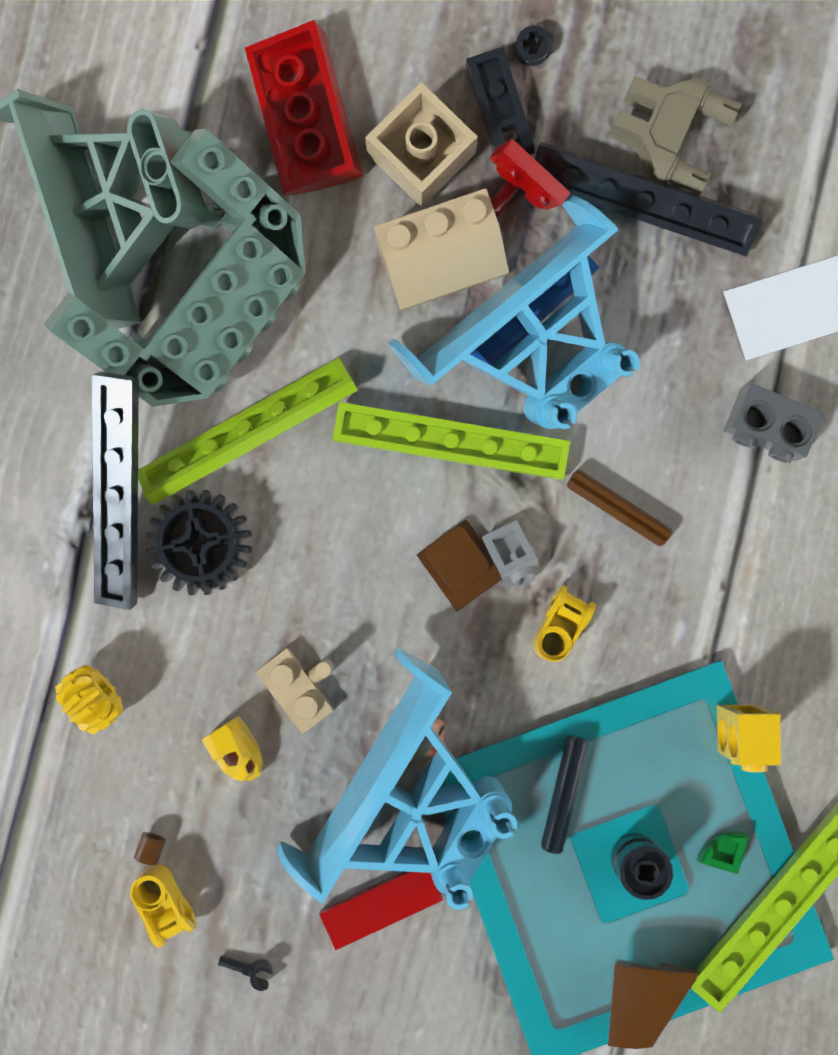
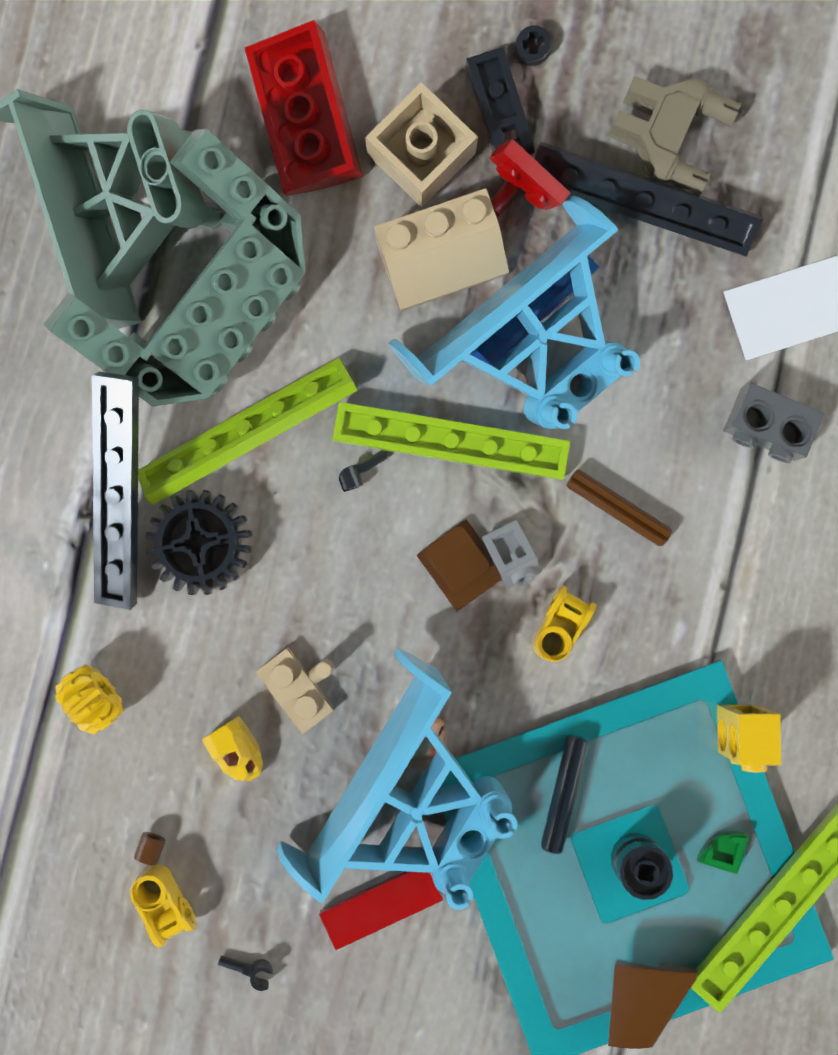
none -> black hand [339,450,388,492]

